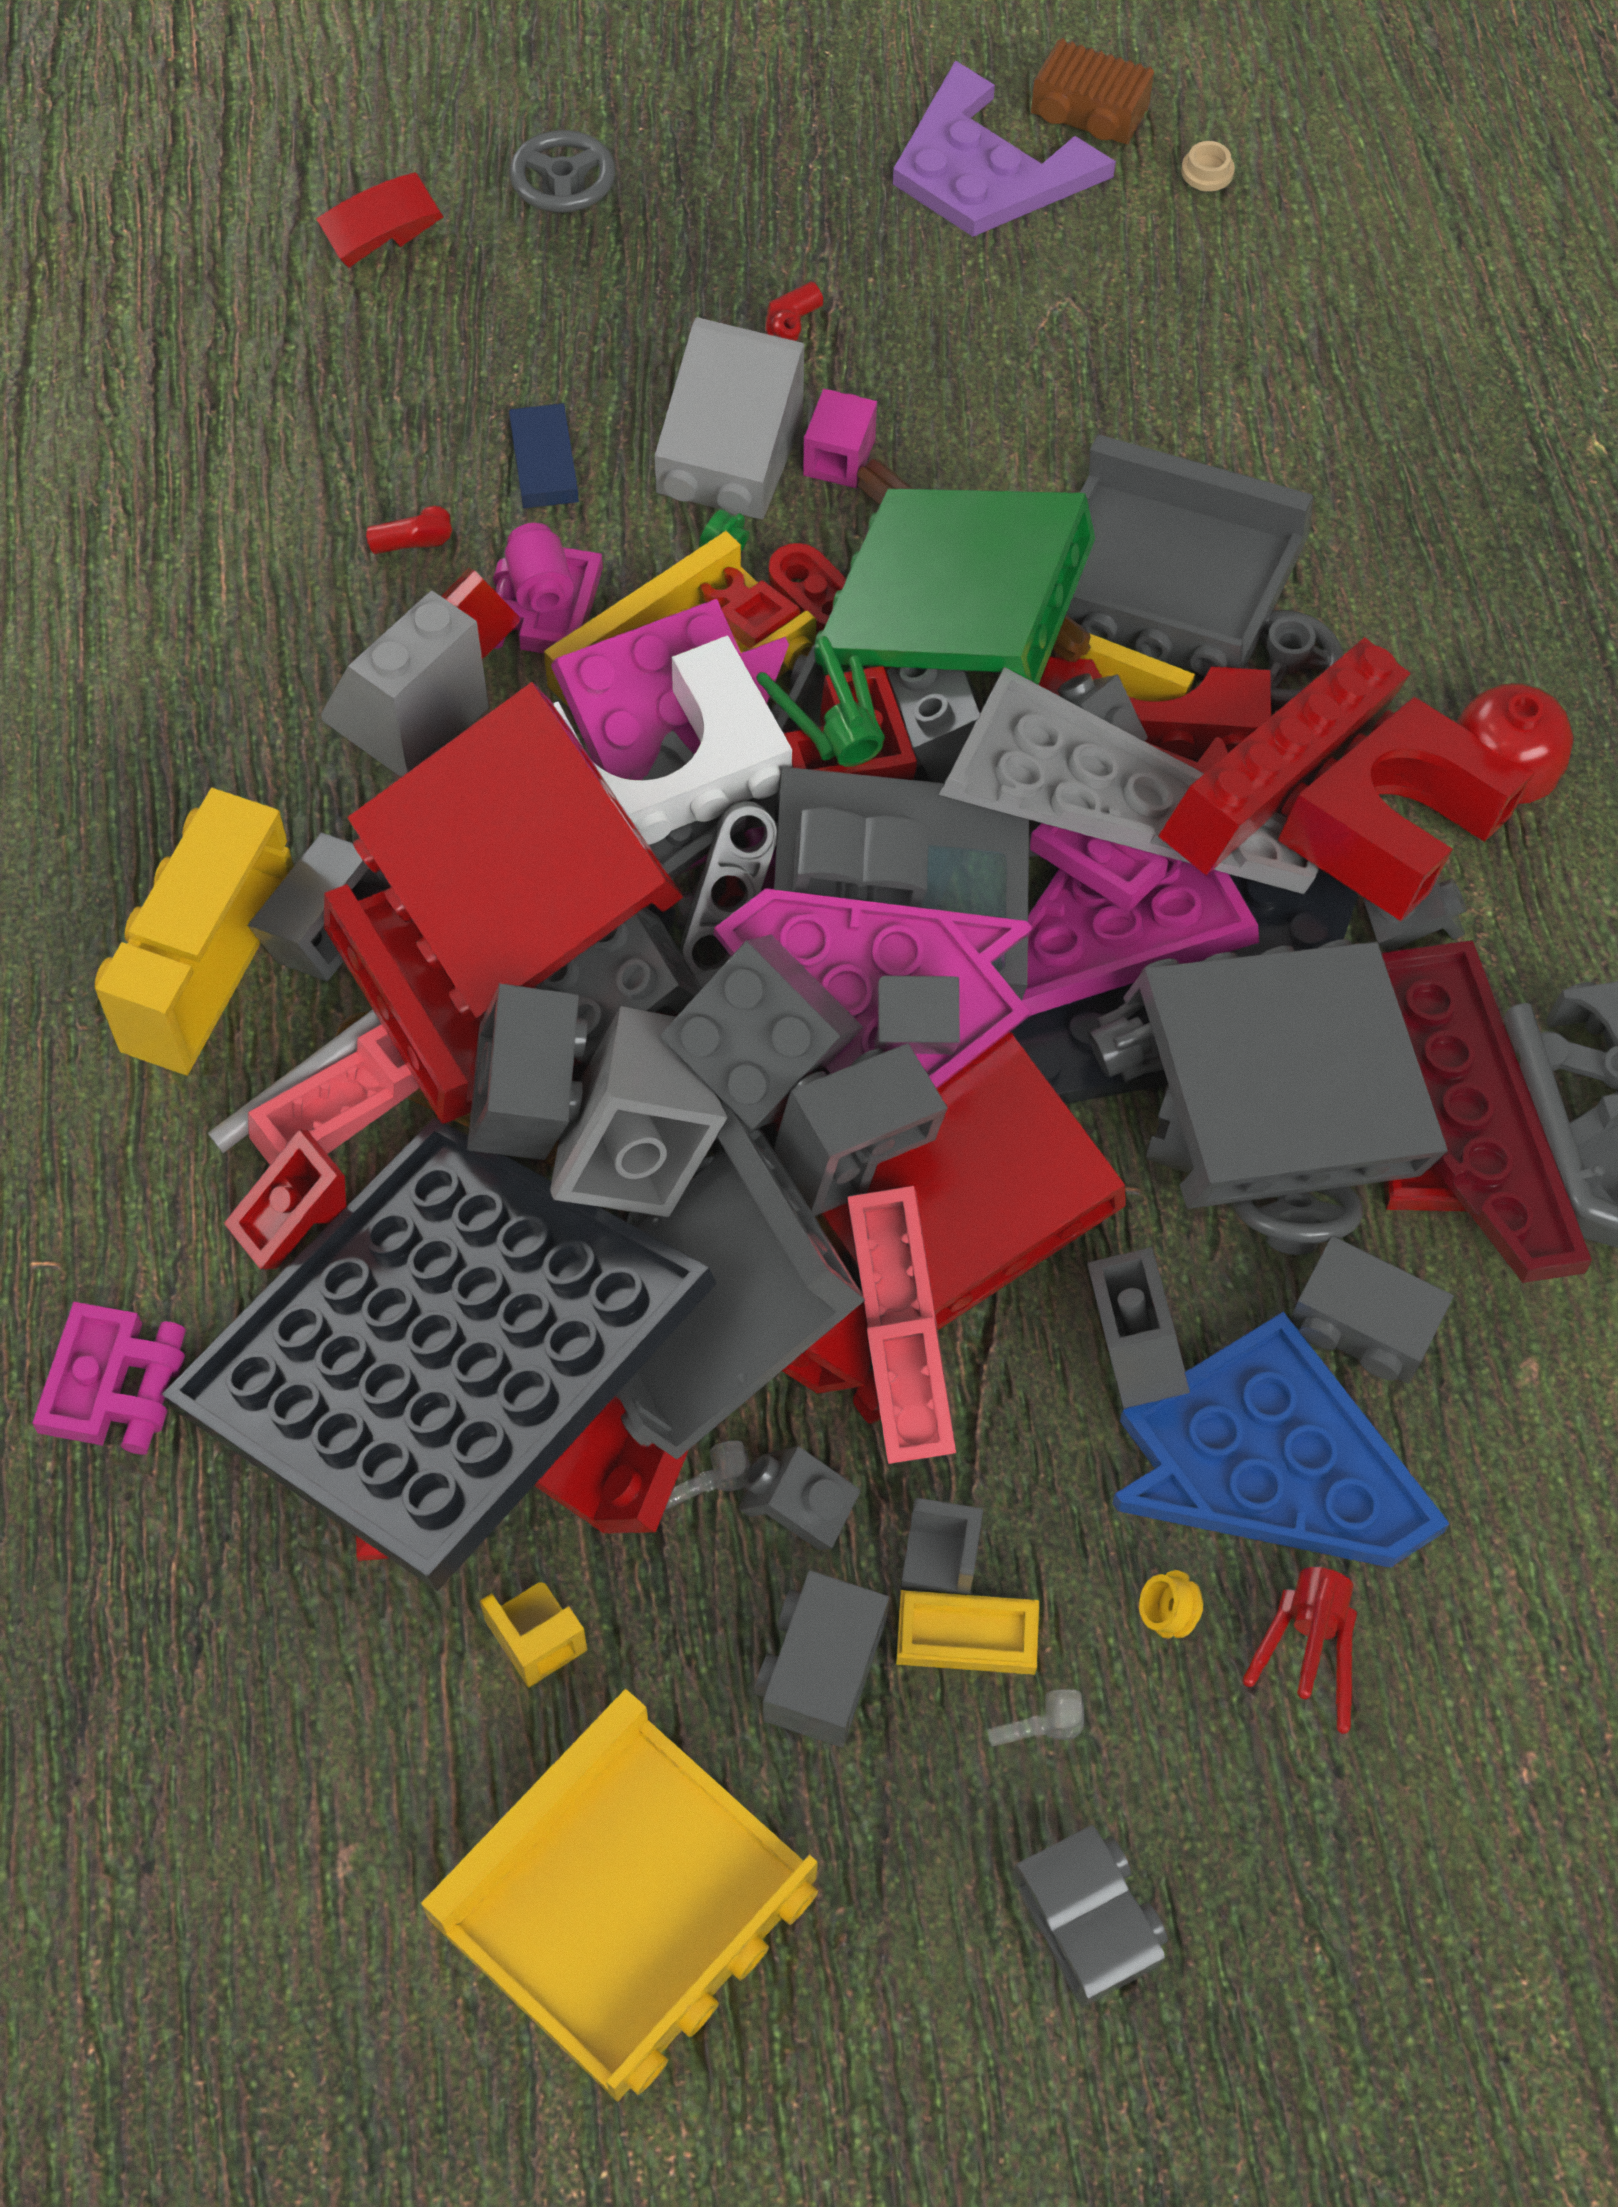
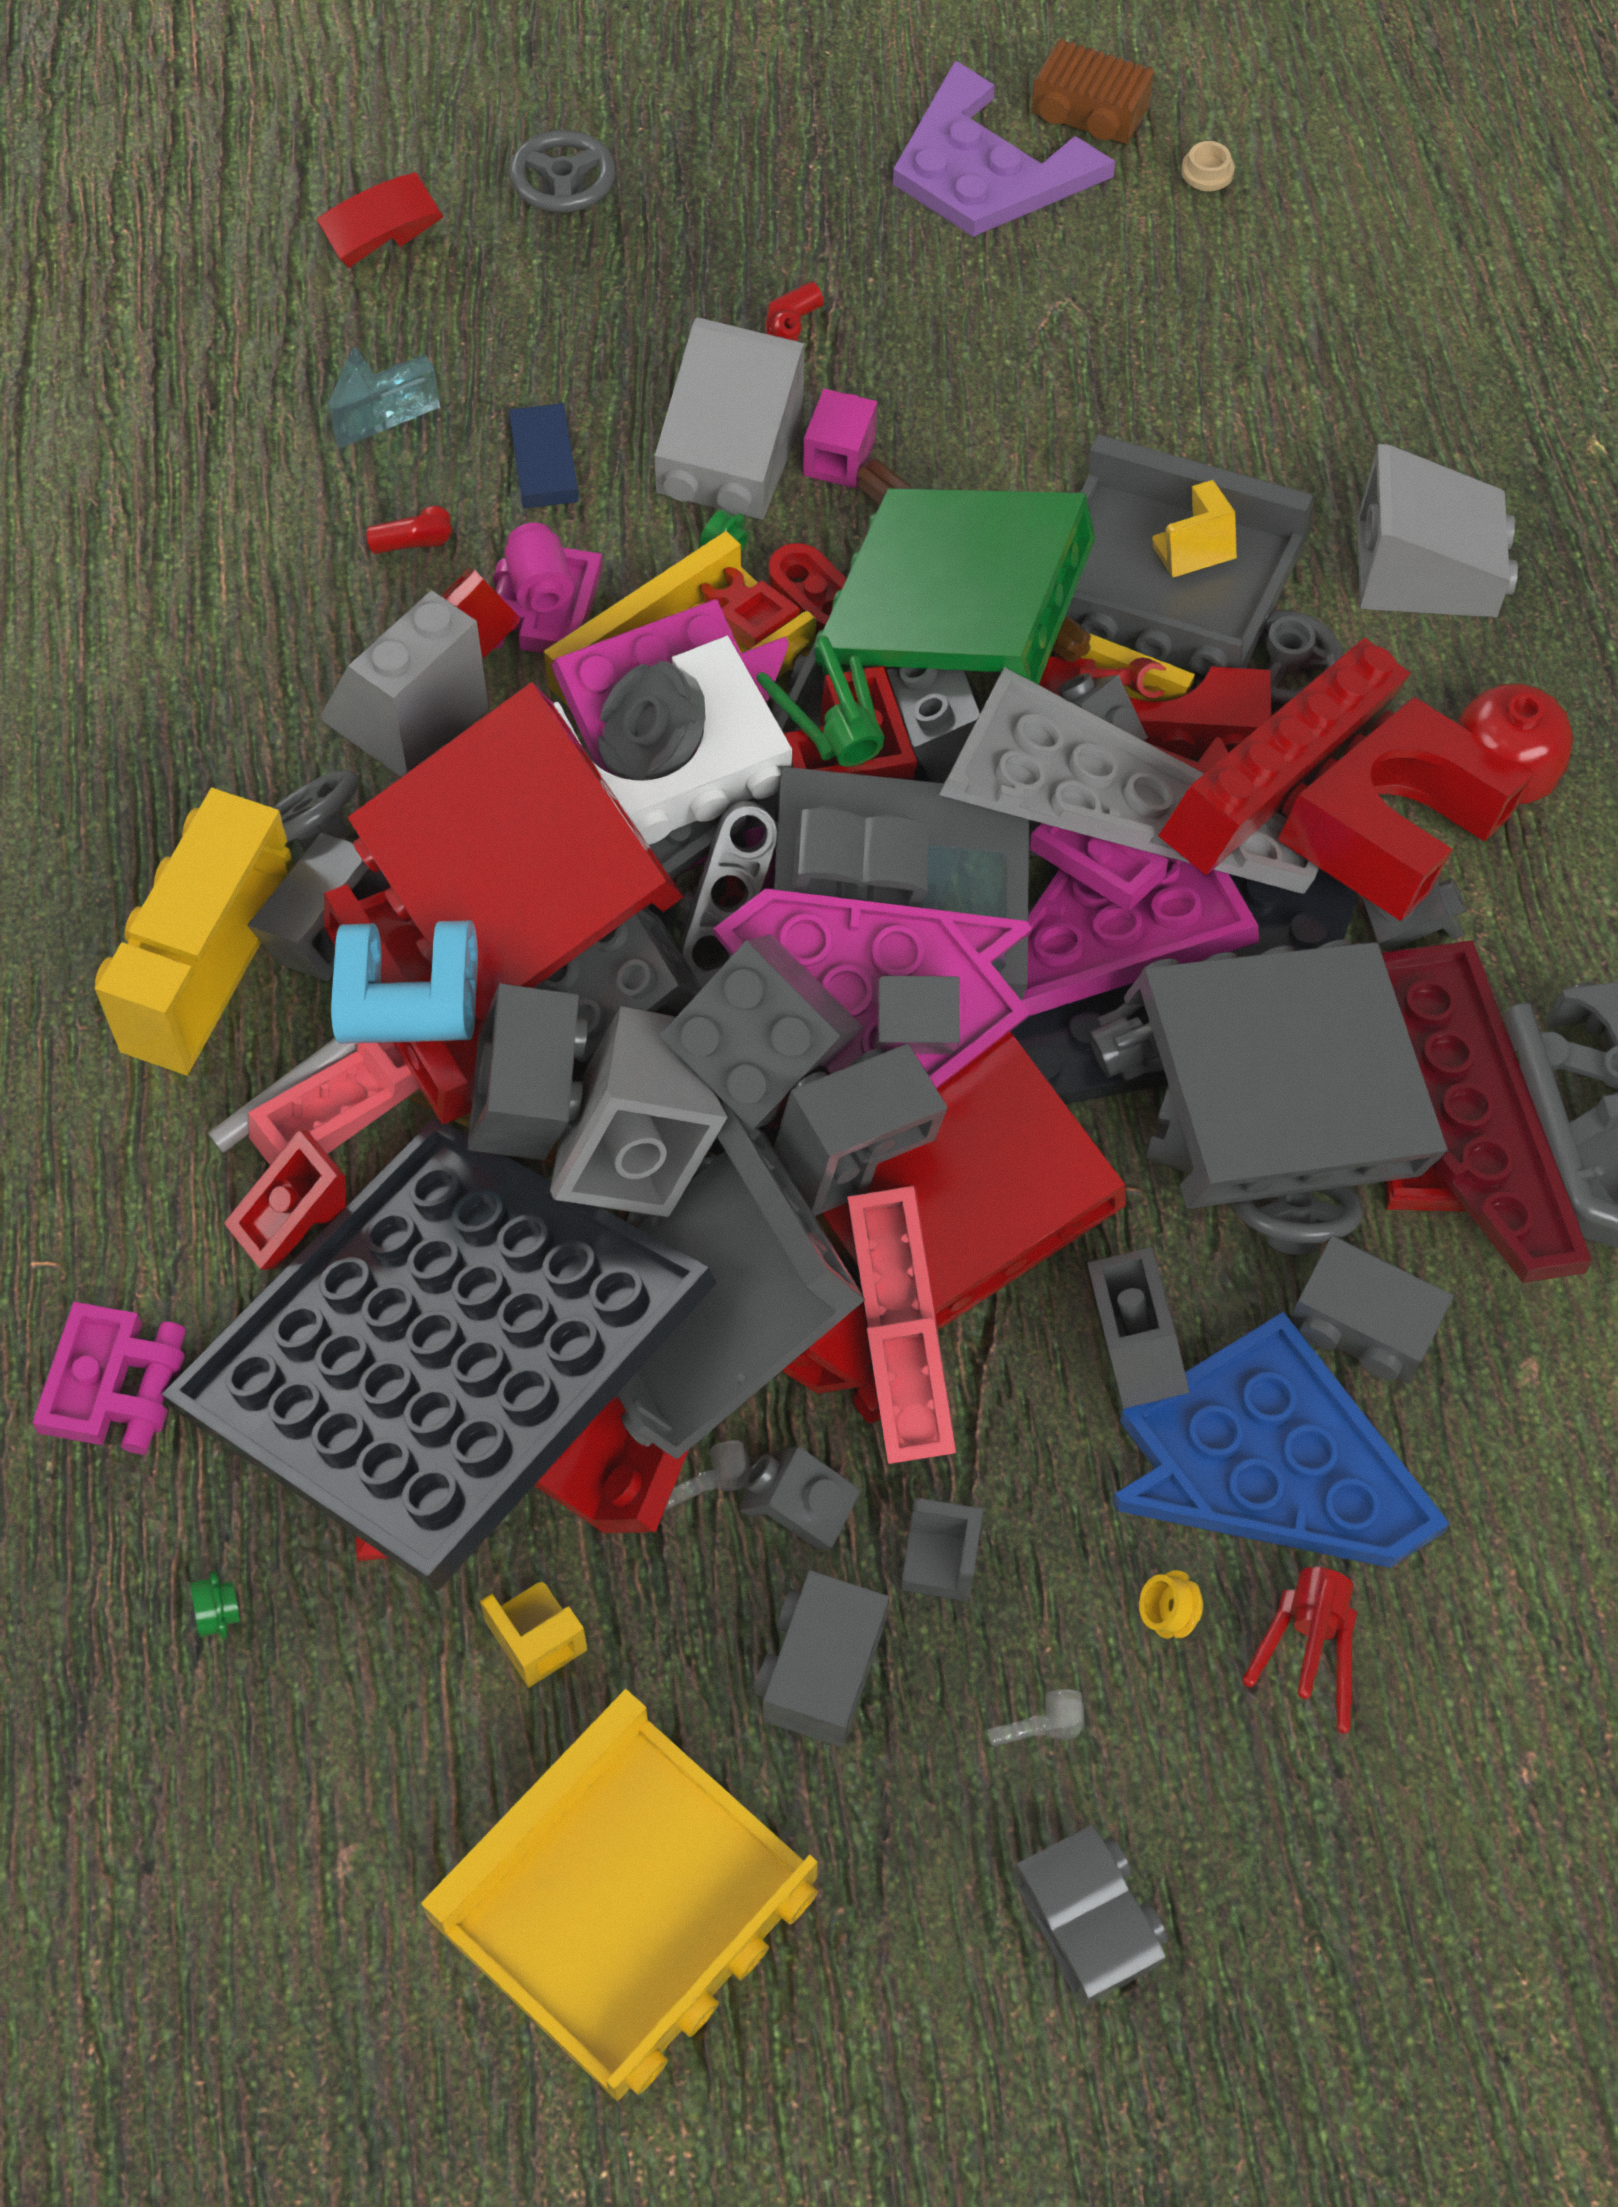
yellow tile [896,1590,1039,1675] -> none
none -> green plate [189,1570,240,1640]
none -> dark grey piece [272,770,358,852]
none -> clear light blue slope [328,347,440,448]
none -> medium azure connector [331,920,478,1044]
none -> dark grey tile [598,661,706,780]
none -> red hand [1078,657,1166,699]
none -> yellow panel [1152,480,1237,578]
none -> light grey slope [1357,444,1518,617]

